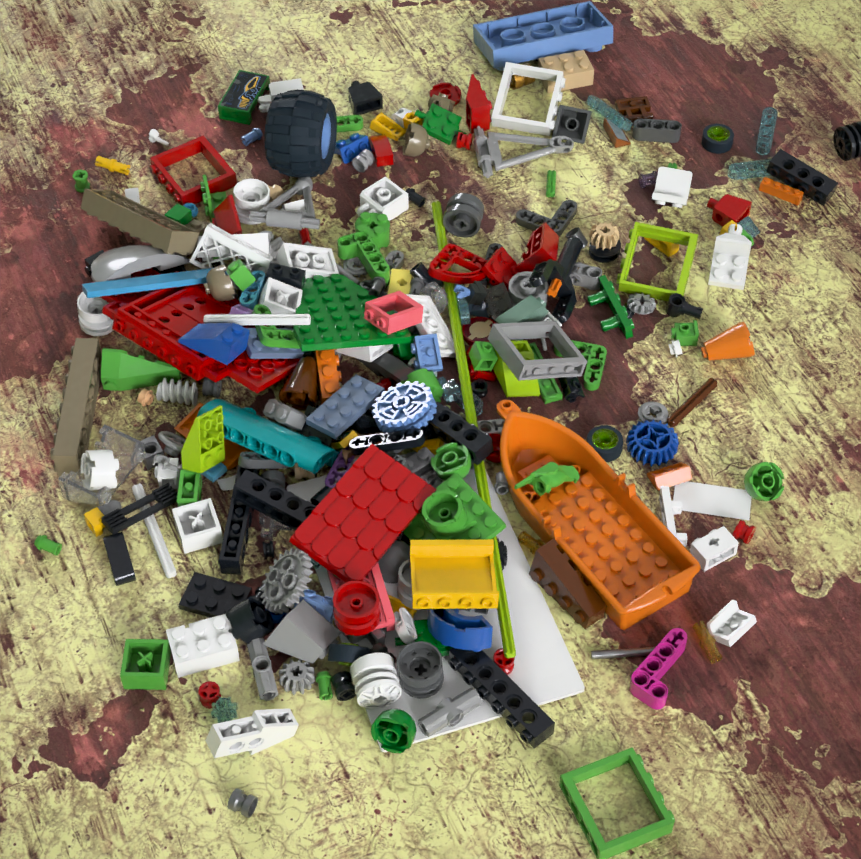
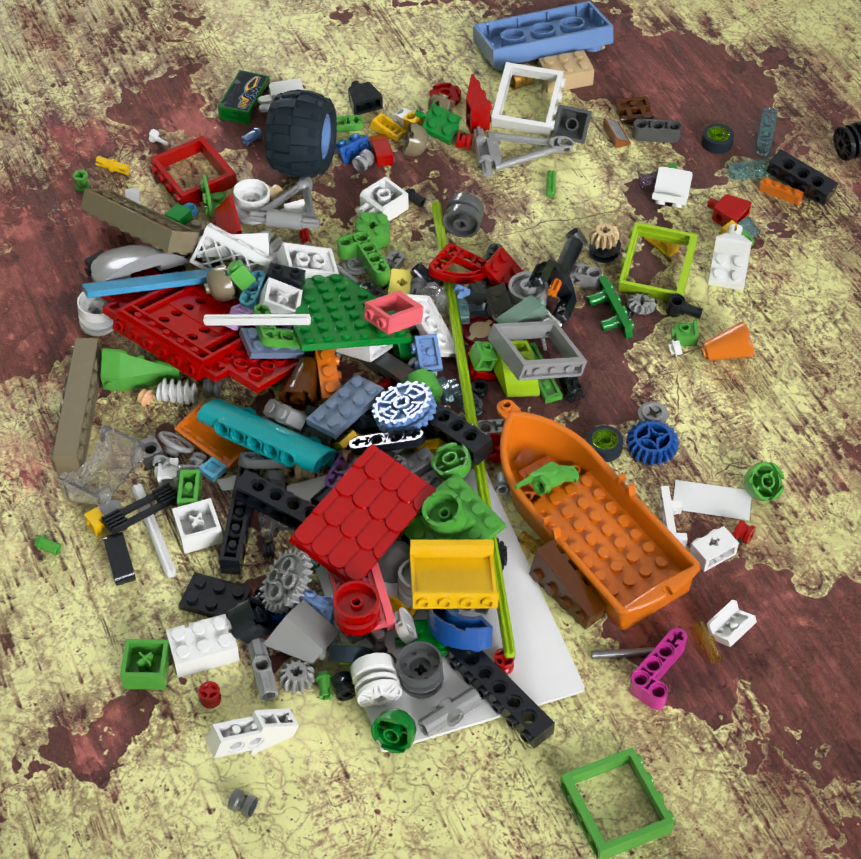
white brick [80,450,119,490] -> none
blue slope [178,323,250,365] -> none
lime slope [181,405,225,473] -> none
clear light blue gear [211,697,238,723] -> none
dark grey pin [368,277,386,297] -> none
dark grey beam [516,200,577,237] -> none
red wedge [516,222,559,272] -> none
bright green beam [554,340,607,391] -> none
clear light blue beam [586,95,633,131] -> none
slope [647,462,692,490] -> none
reddish brown axle [666,378,718,428] -> none

